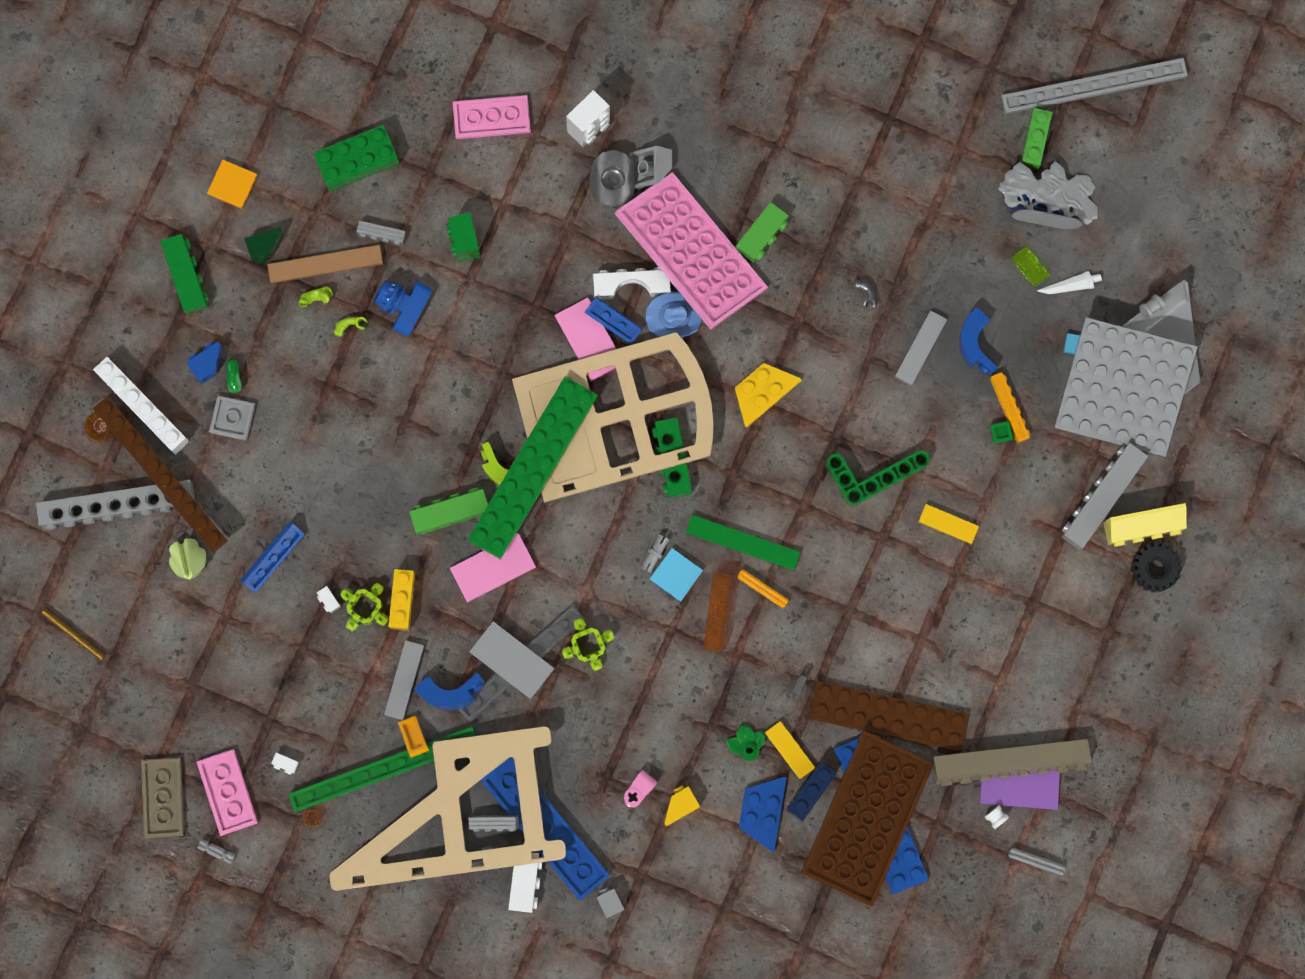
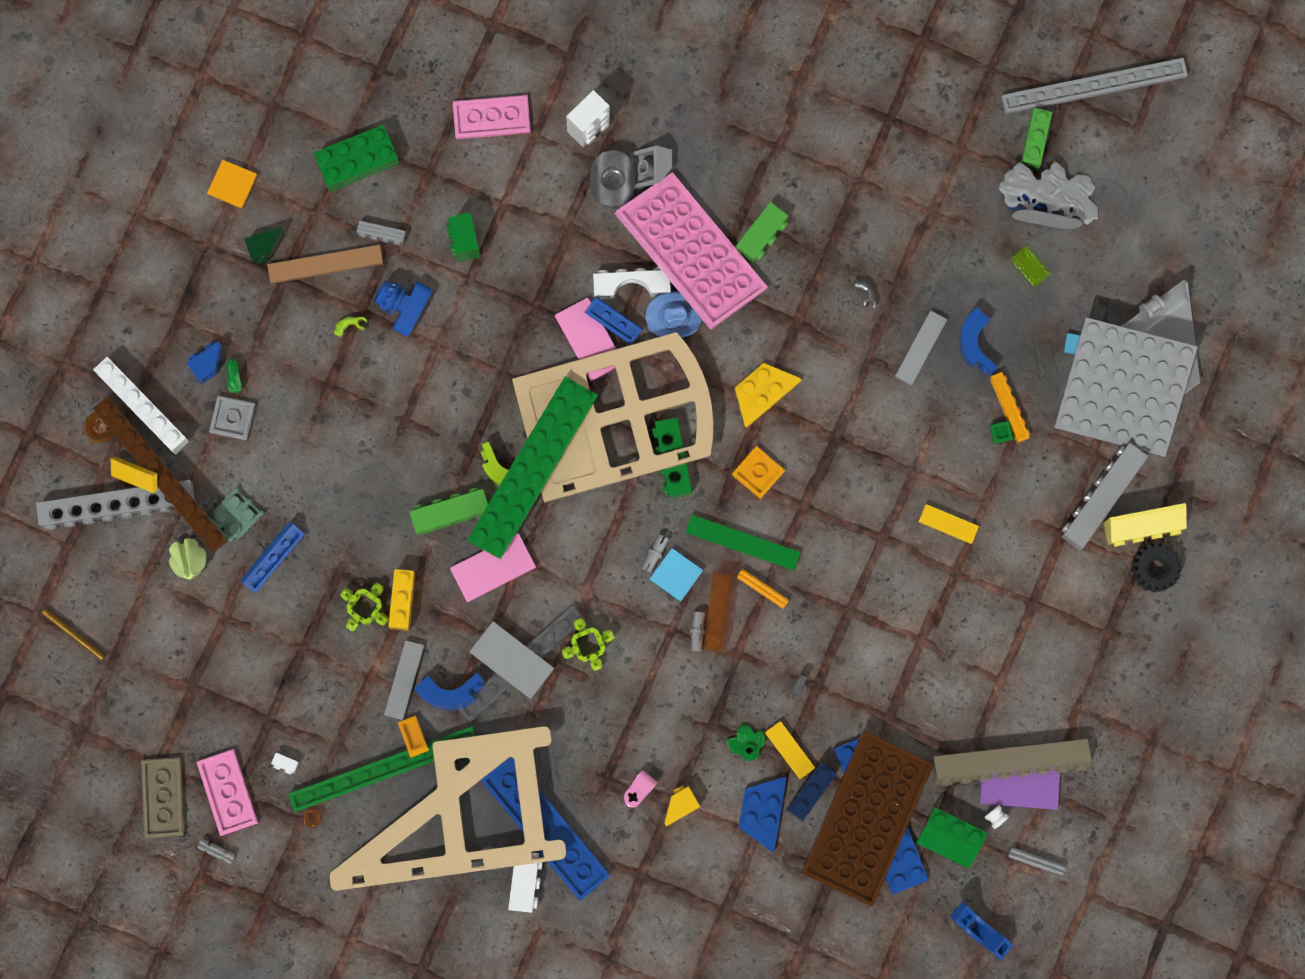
green brick [160,234,210,315] -> none
lime piece [298,286,333,307] -> none
white piece [317,586,341,614] -> none
light grey piece [468,815,519,832] -> none
light grey brick [597,887,624,918] -> none
reddish brown plate [809,681,969,752] -> none
green beam [826,450,930,507] -> none
white bar [1037,271,1102,294] -> none
none -> yellow tile [110,456,158,493]
none -> sand green plate [210,487,265,543]
none -> light grey pin [690,612,705,652]
none -> light orange tile [731,446,785,500]
none -> green slope [916,807,988,869]
none -> blue arch [950,902,1013,960]

